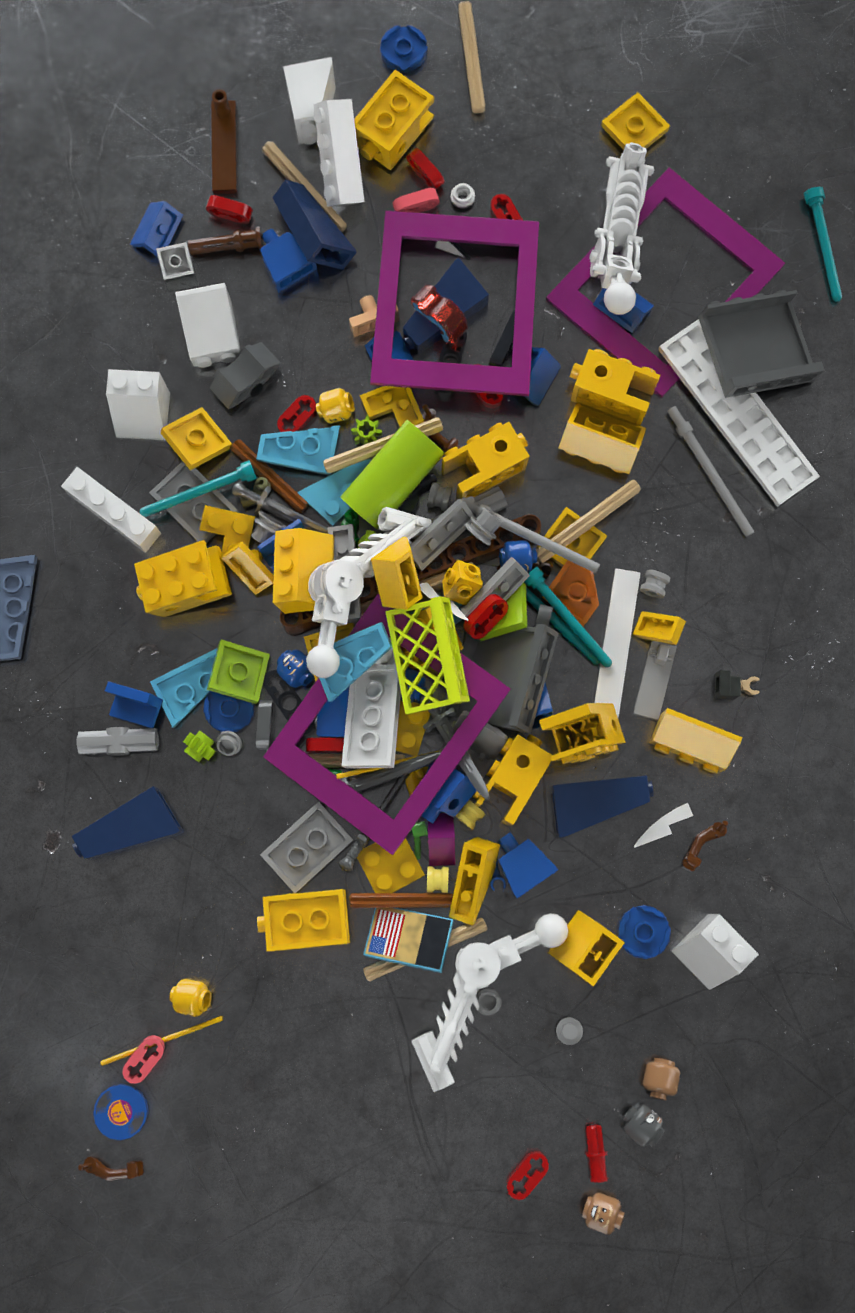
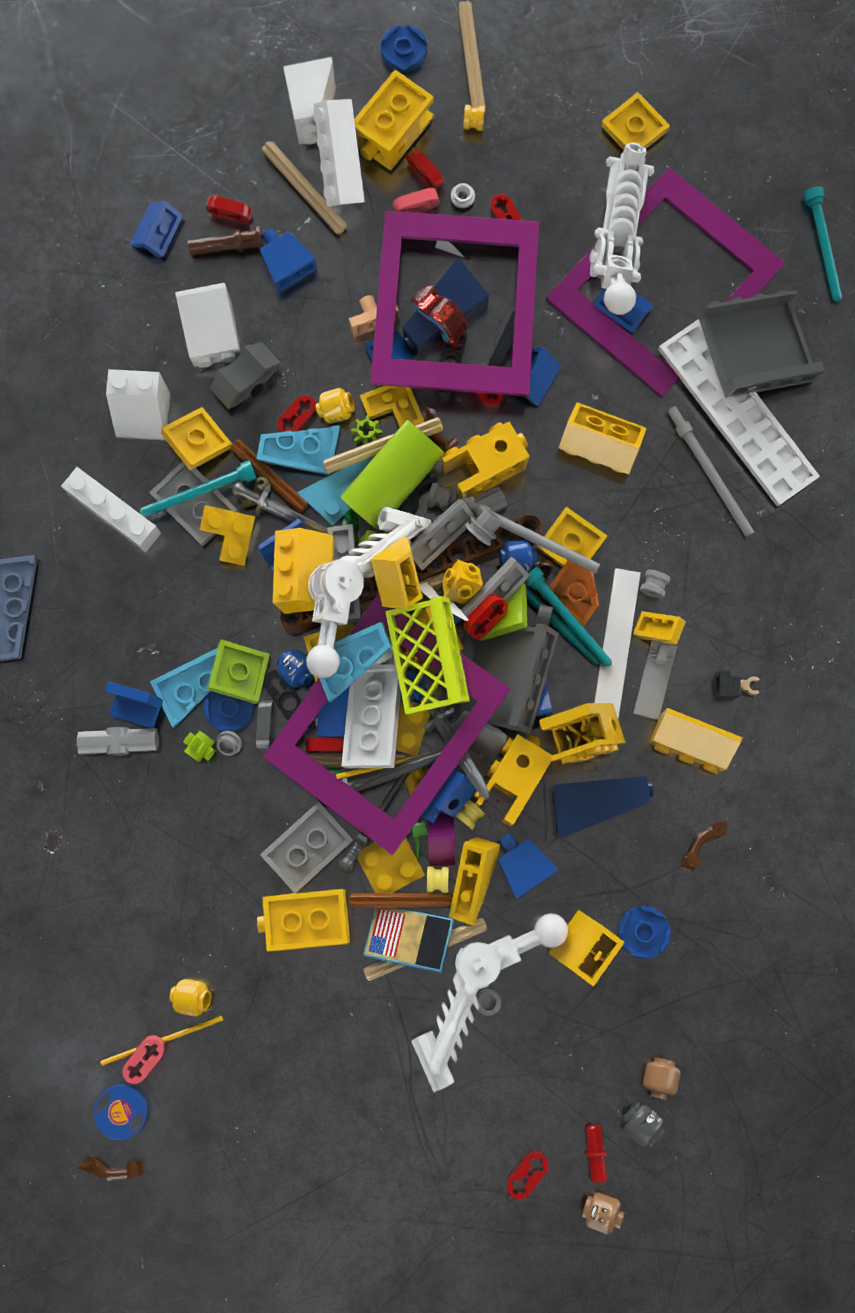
dark blue slope [71,786,184,860] -> none
yellow torso [134,540,232,617] -> none
white piece [156,242,195,280] -> none
reddish brown piece [211,89,238,195] -> none
yellow tile [221,542,274,595] -> none
light grey piece [251,511,286,543] -> none
dark blue slope [272,179,357,270] -> none
blue hand [490,861,506,891] -> none
tan axle [536,480,641,563] -> none
light grey plate [556,1017,583,1045] -> none
yellow torso [570,349,661,426] -> none
white sticker [634,803,693,847] -> none
white slope [671,914,759,990] -> none
none -> yellow wheel [463,105,485,131]

